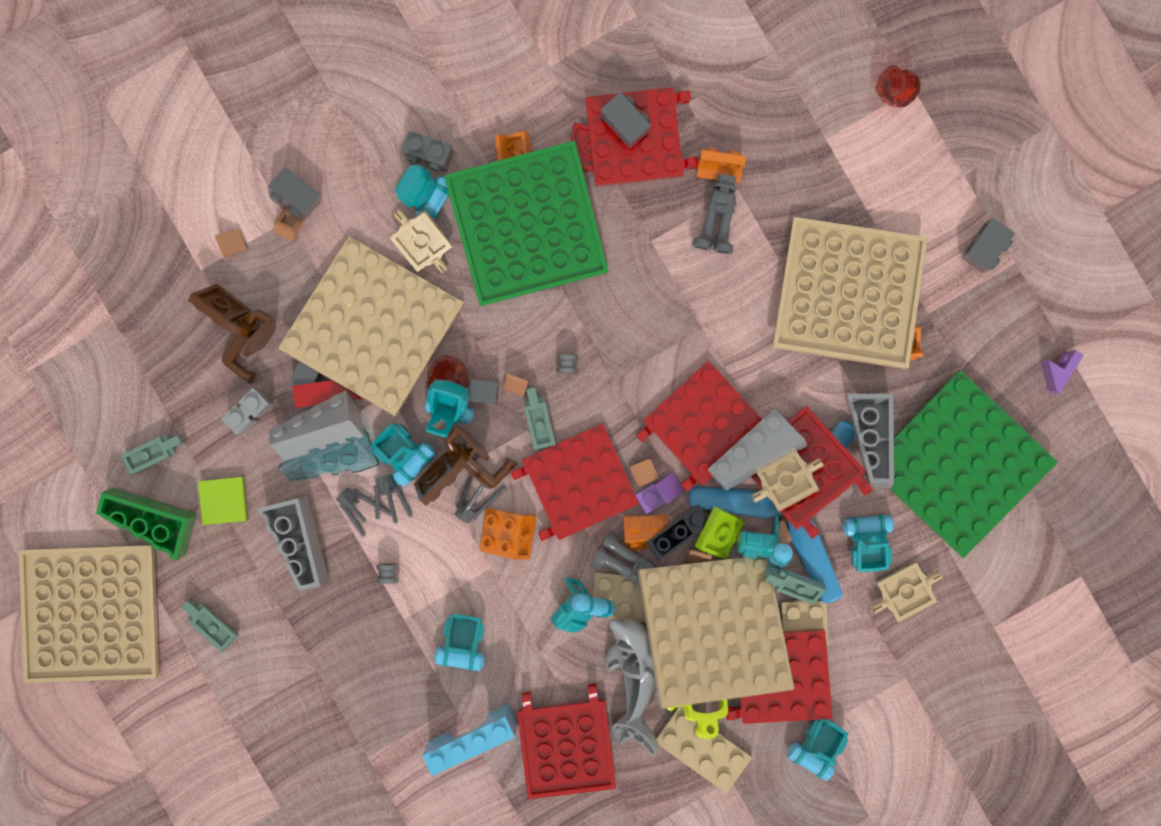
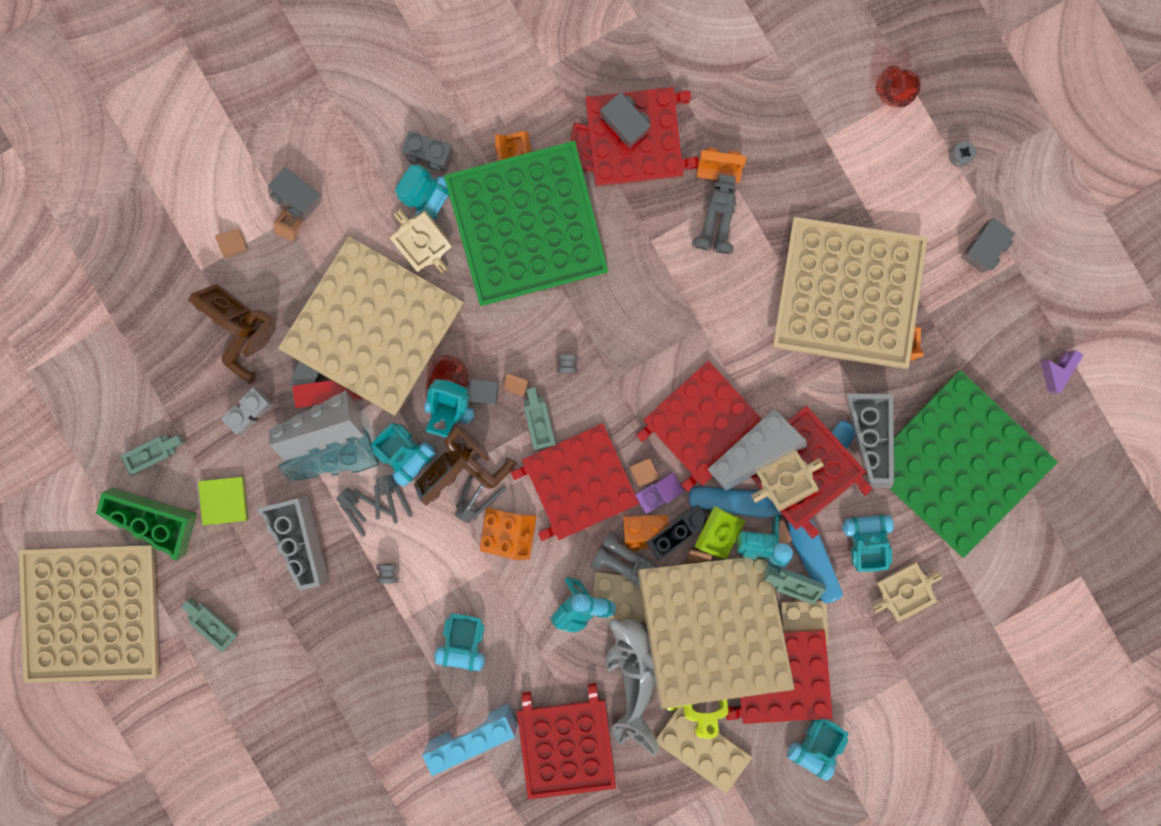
none -> flat silver wheel [949,141,976,167]

